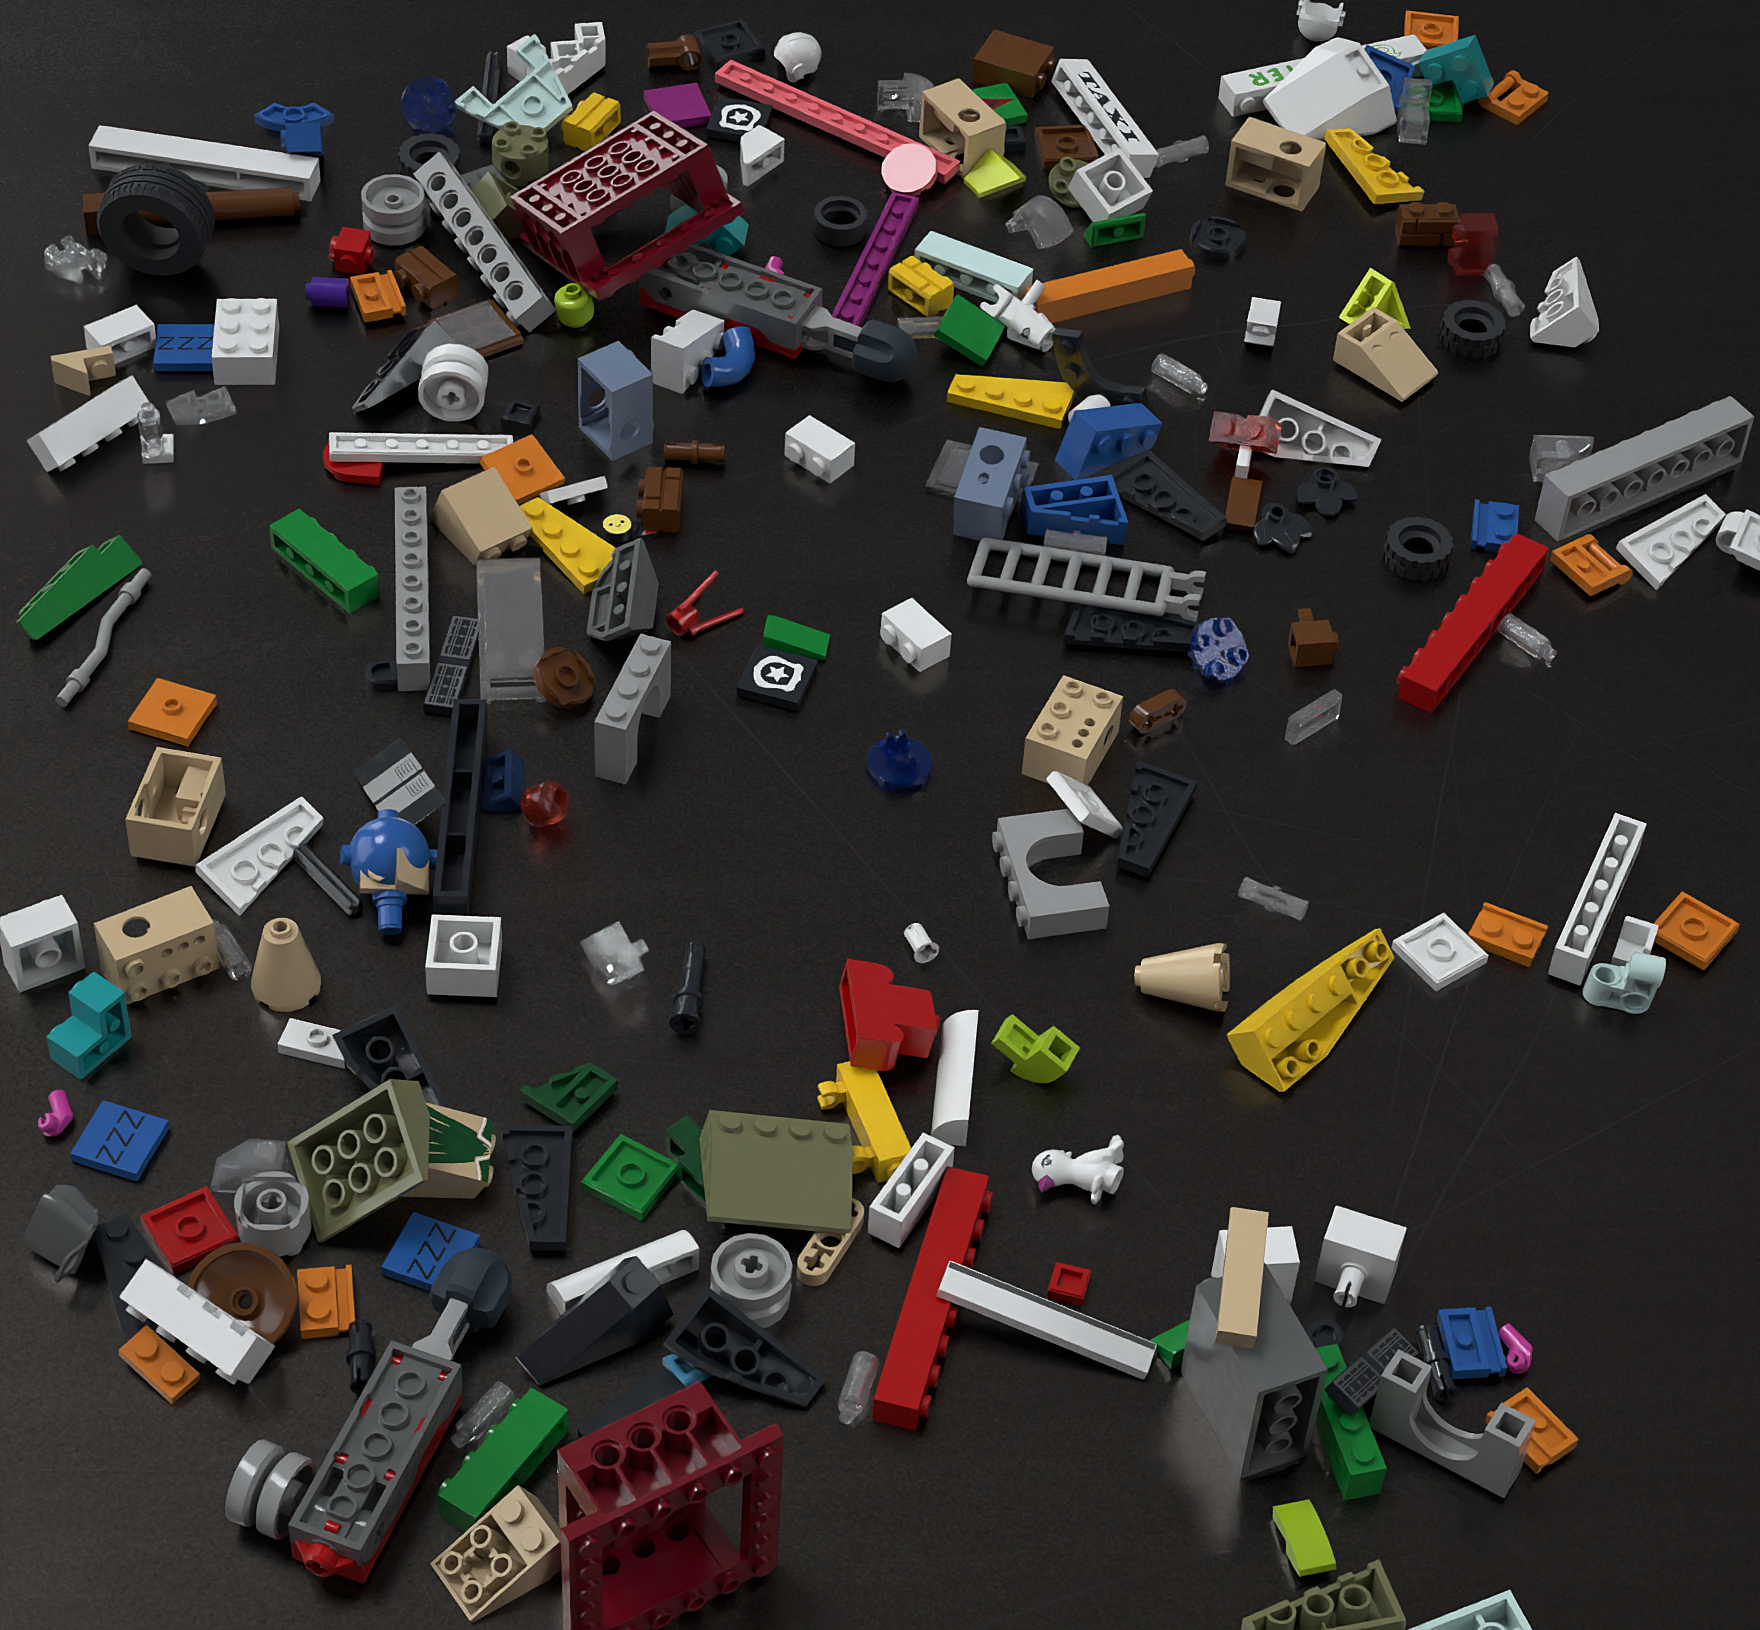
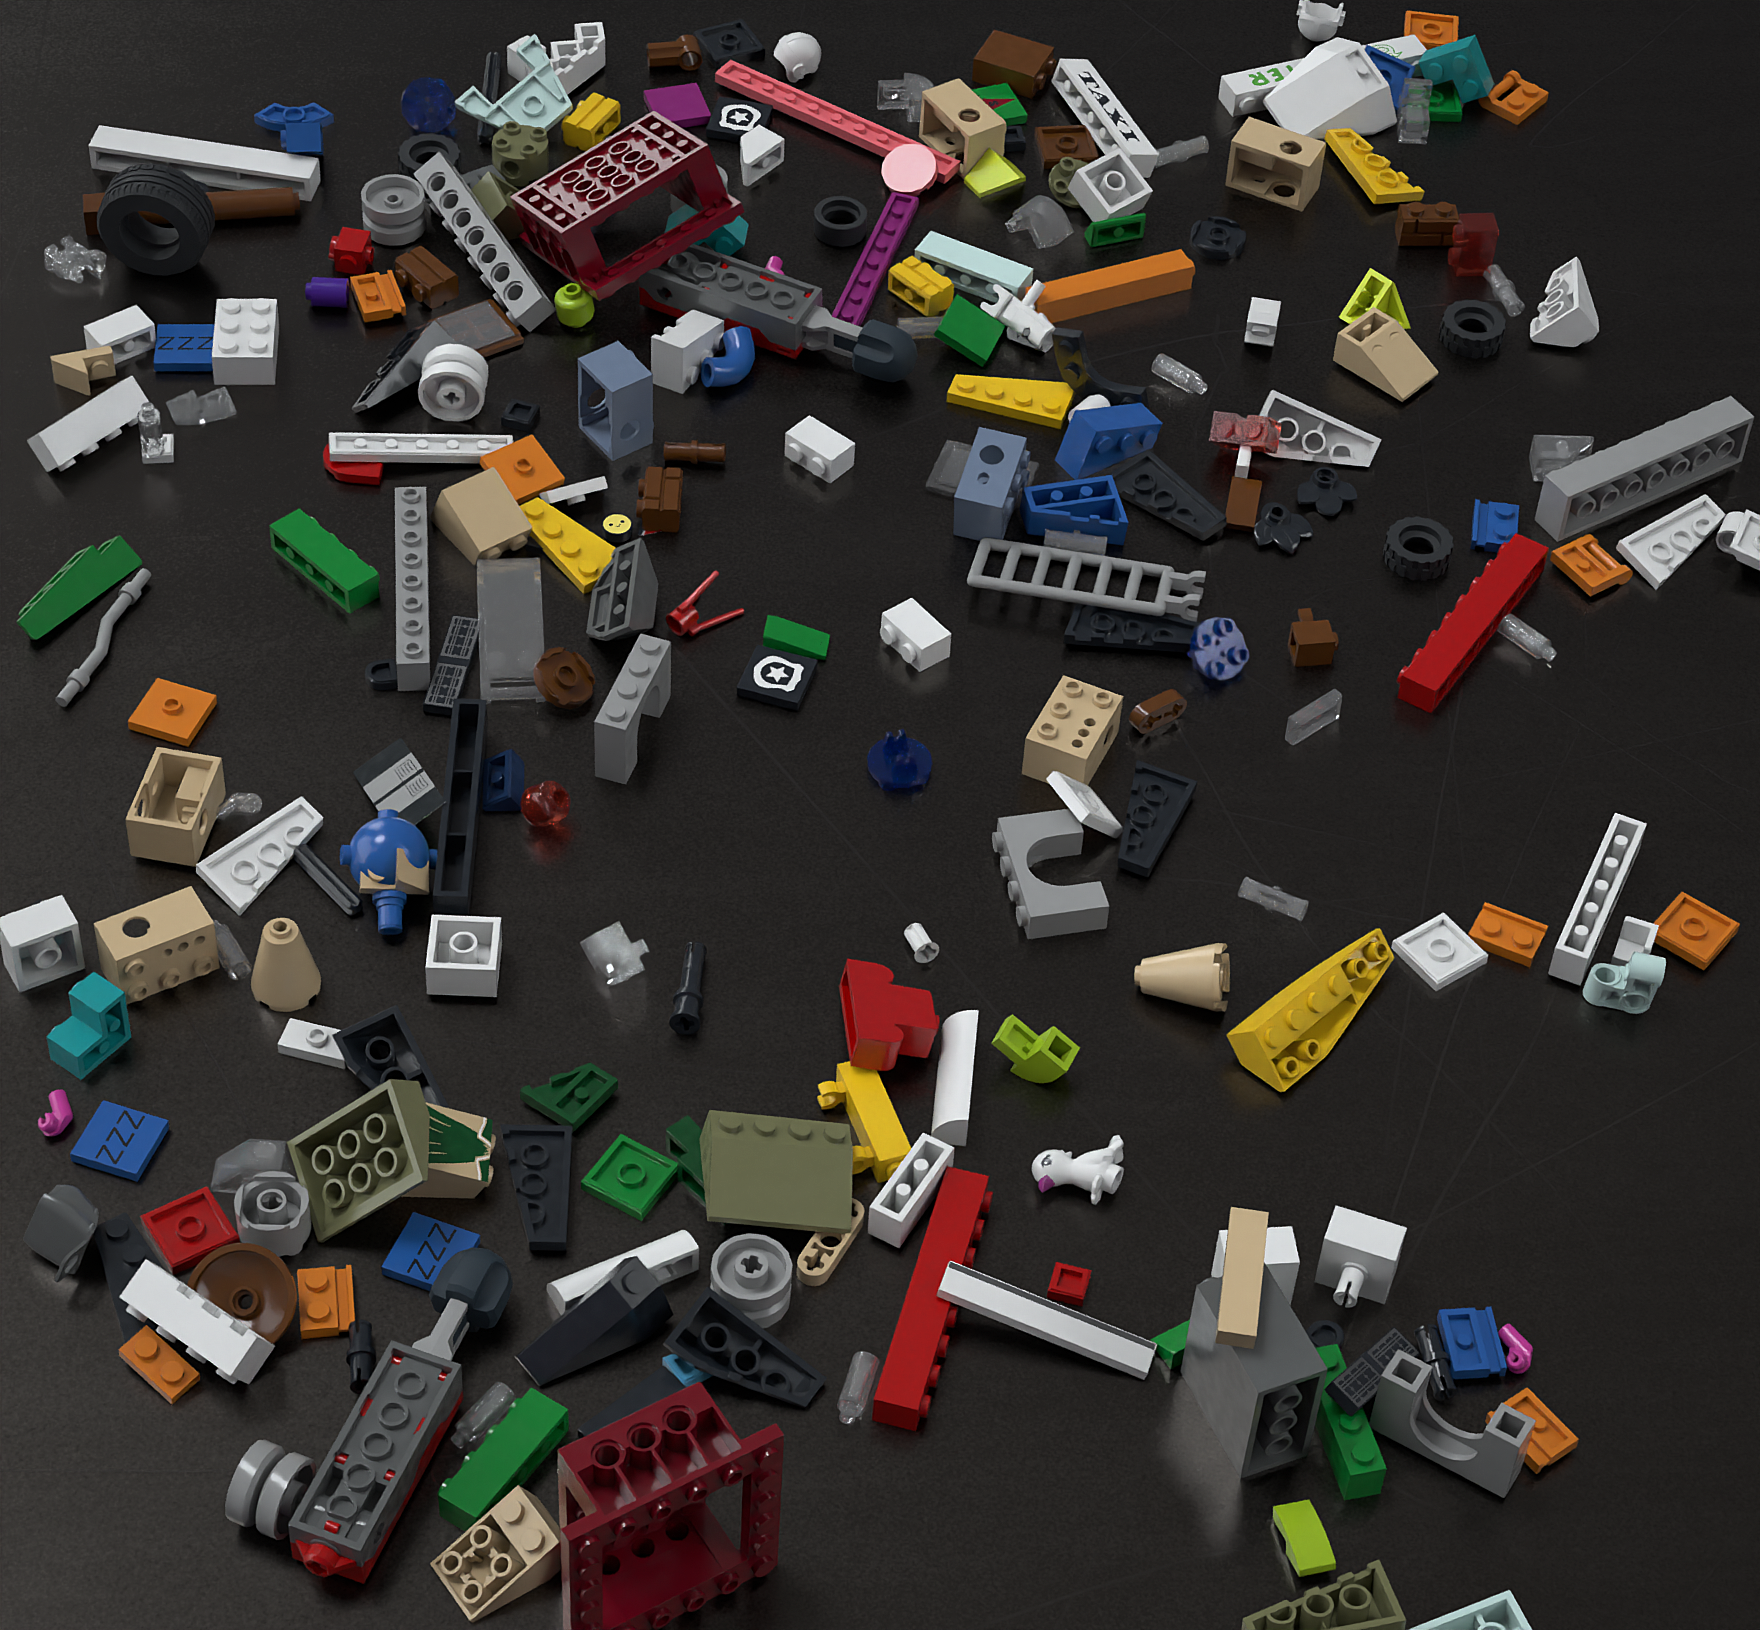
none -> clear arm [215,793,262,824]

